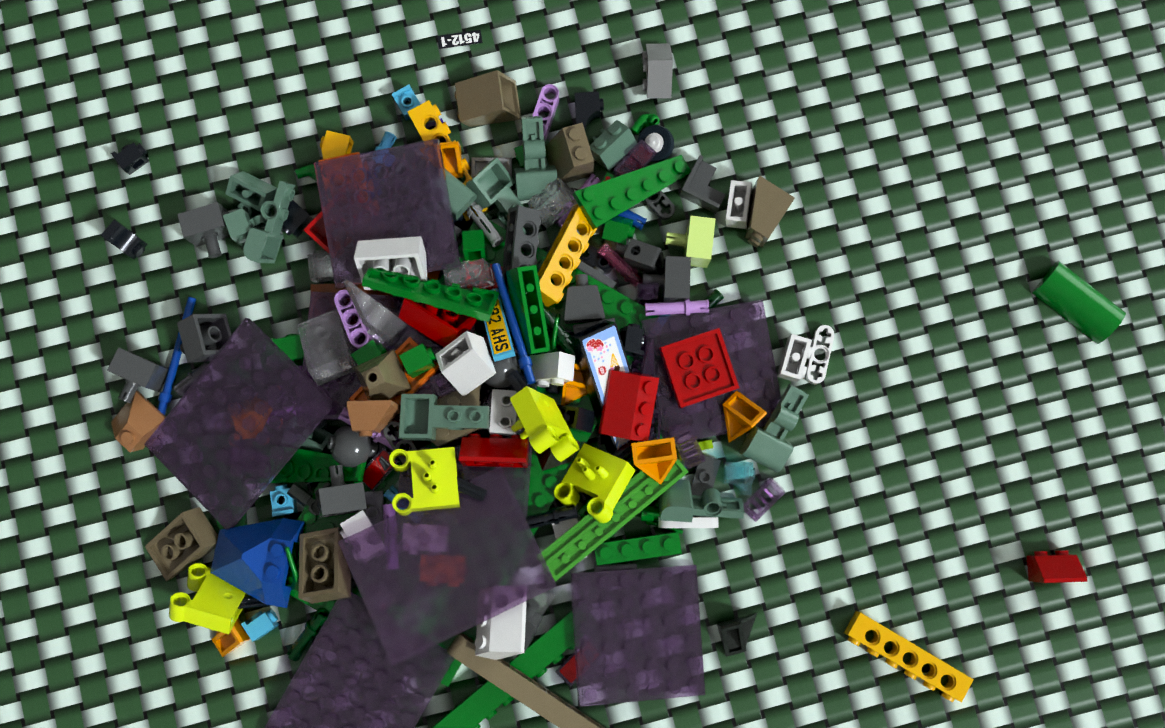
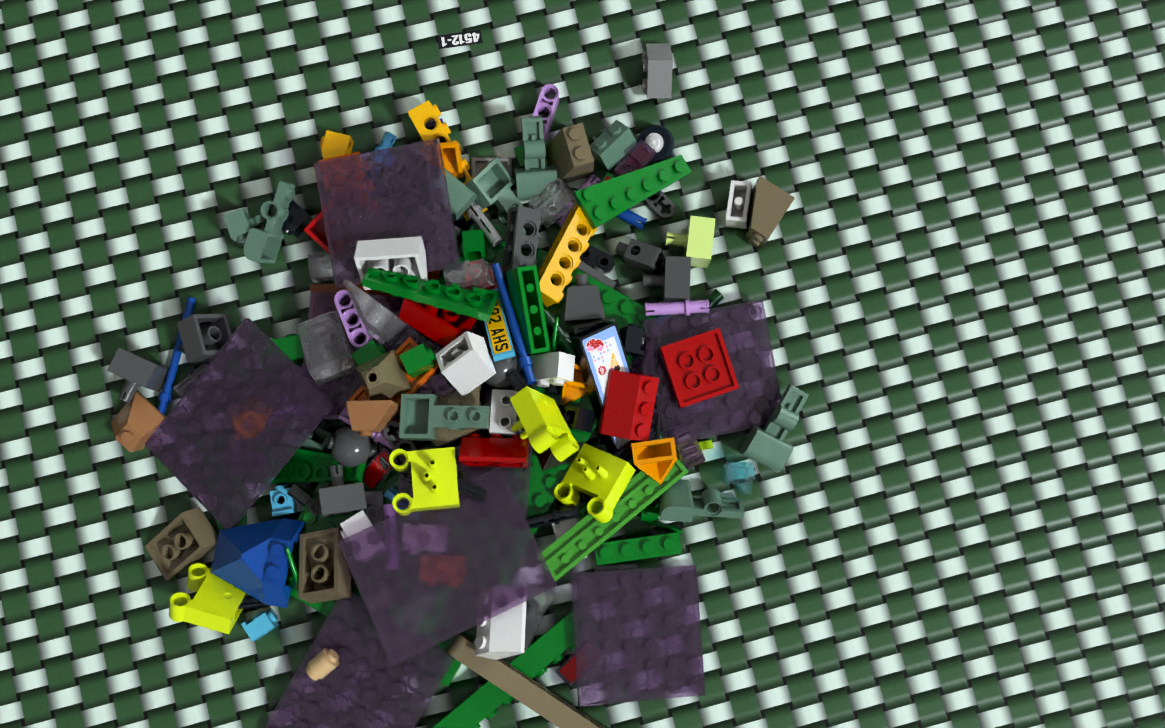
black arch [101,219,148,260] -> none
black brick [111,142,149,175] -> none
dark grey brick [177,202,230,258] -> none
light orange slope [211,617,250,657] -> none
sand green brick [225,171,277,216] -> none
dark green pin [287,608,330,661] -> none
green arm [295,164,323,182] -> none
medium azure brick [392,84,421,121] -> none
dark tan slope [454,70,521,127] -> none
black arch [575,91,604,132] -> none
clear pink pin [597,242,649,294] -> none
green brick [602,216,635,245] -> none
green arm [630,114,660,135] -> none
clear purple slope [636,283,659,306] -> none
white beam [658,516,719,528] -> none
dark grey panel [680,155,726,214] -> none
dark grey plate [691,454,721,496] -> none
pearl dark grey slope [717,613,757,657] -> none
light orange slope [722,391,767,443] -> none
clear purple slope [743,476,785,522] -> none
white brick [777,334,813,383] -> none
white beam [805,325,834,385] -> none
yellow brick [844,611,974,703] -> none
red slope [1027,550,1088,583] -> none
green brick [1032,261,1126,344] -> none
none -> tan brick [306,648,339,681]

